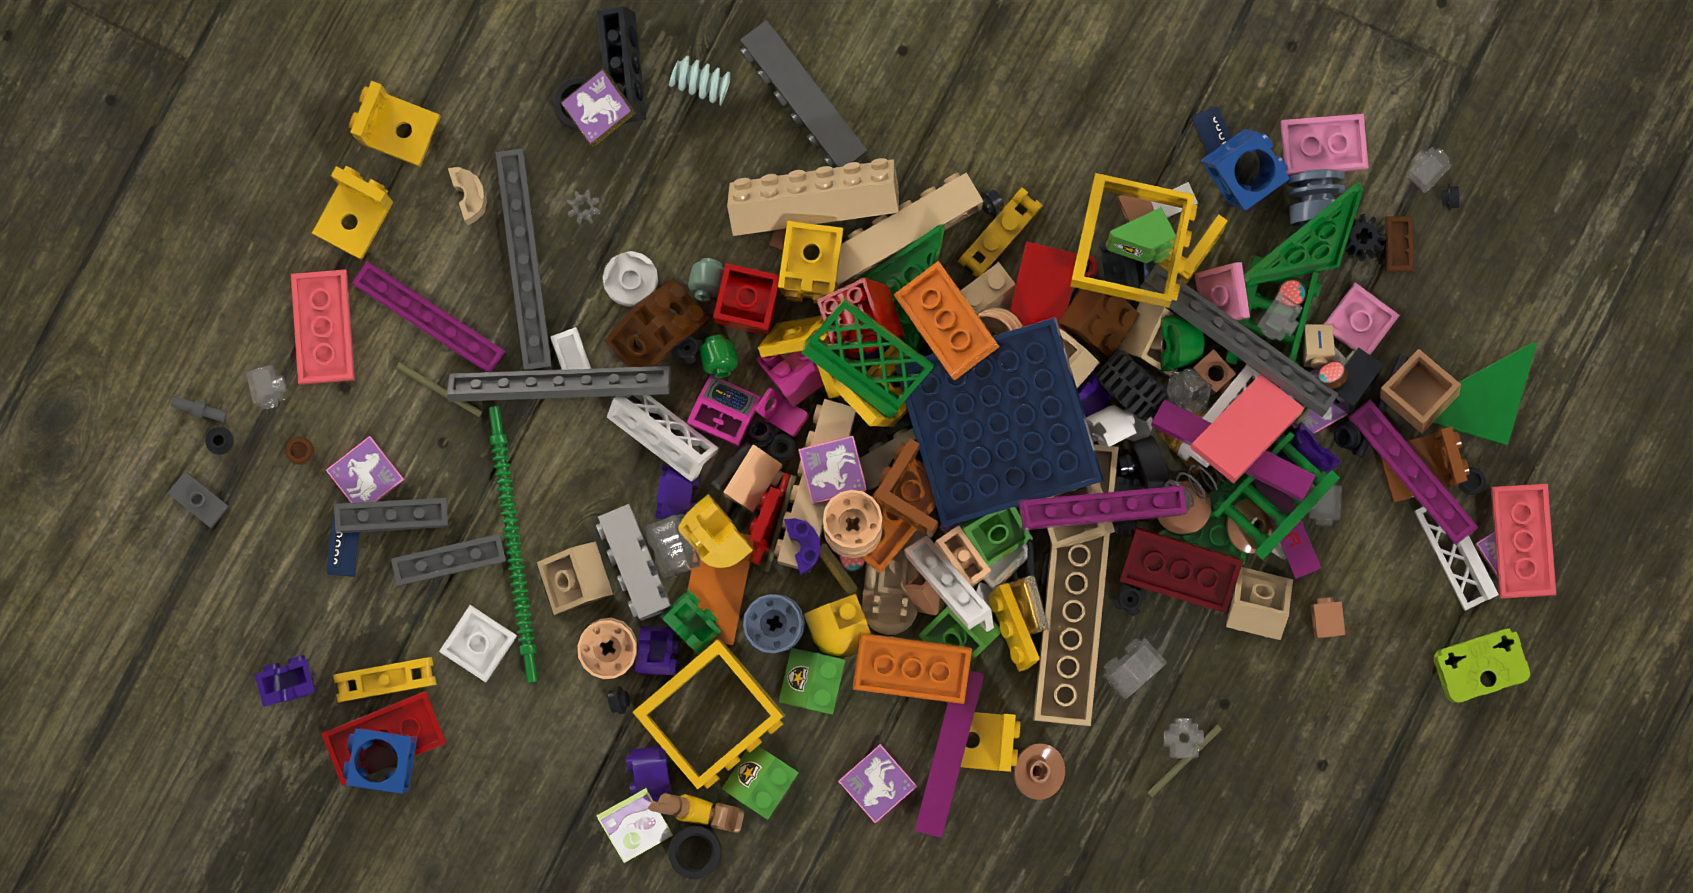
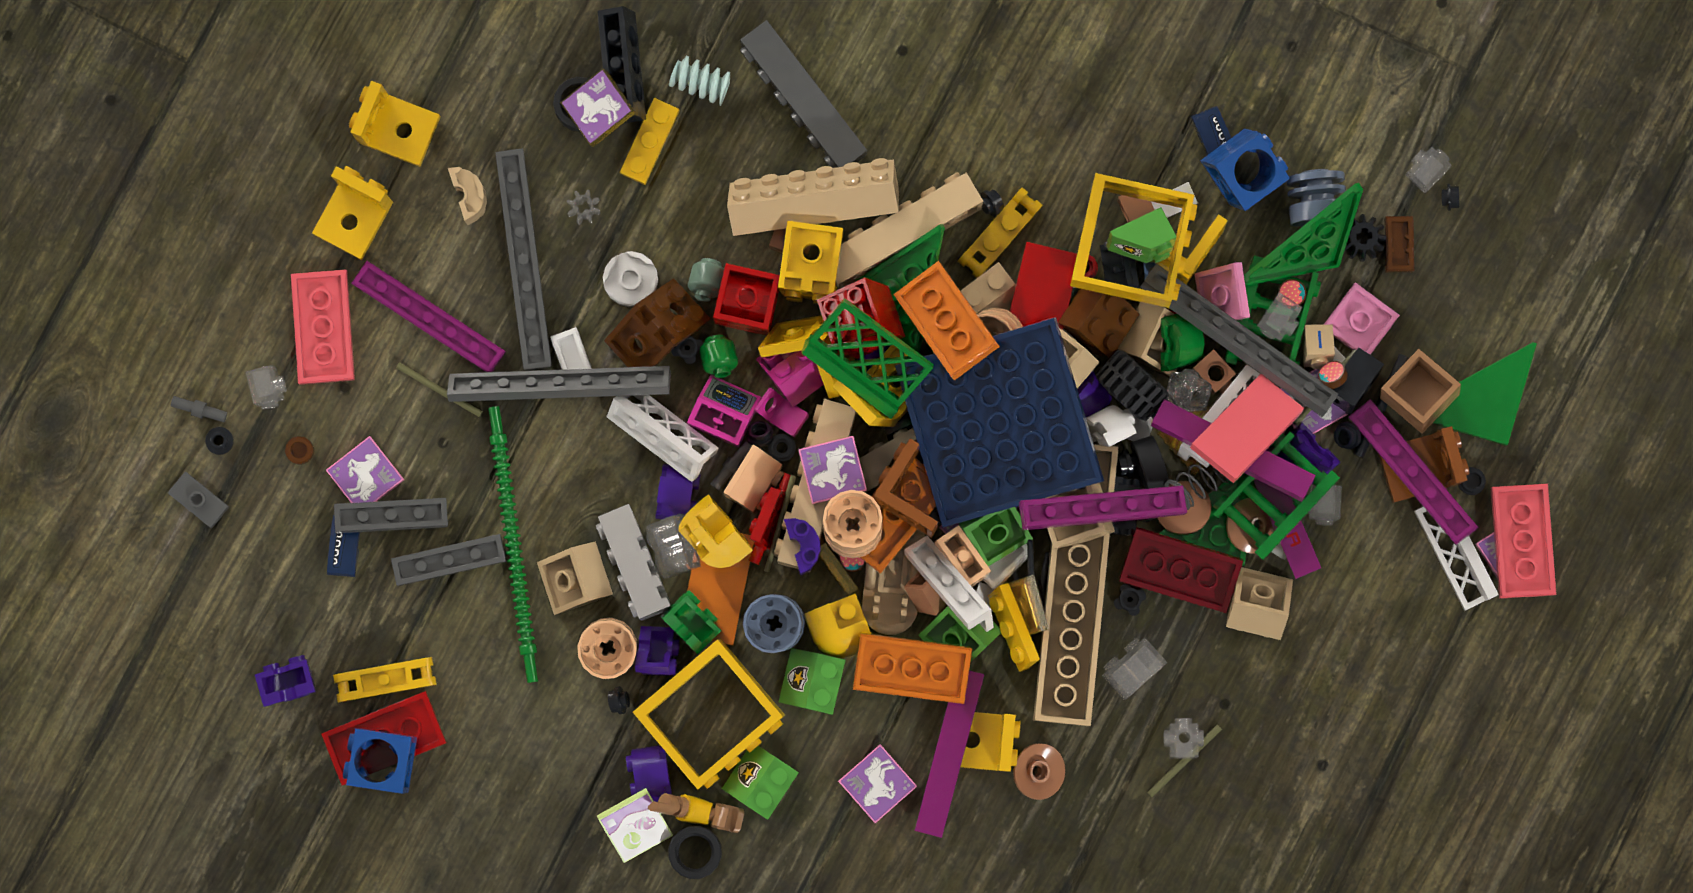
white plate [439,605,517,682] -> none
bright pink tile [1280,114,1369,176] -> none
nougat brick [1310,597,1345,639] -> none
lime axle [1434,628,1530,703] -> none
none -> yellow plate [620,98,680,185]

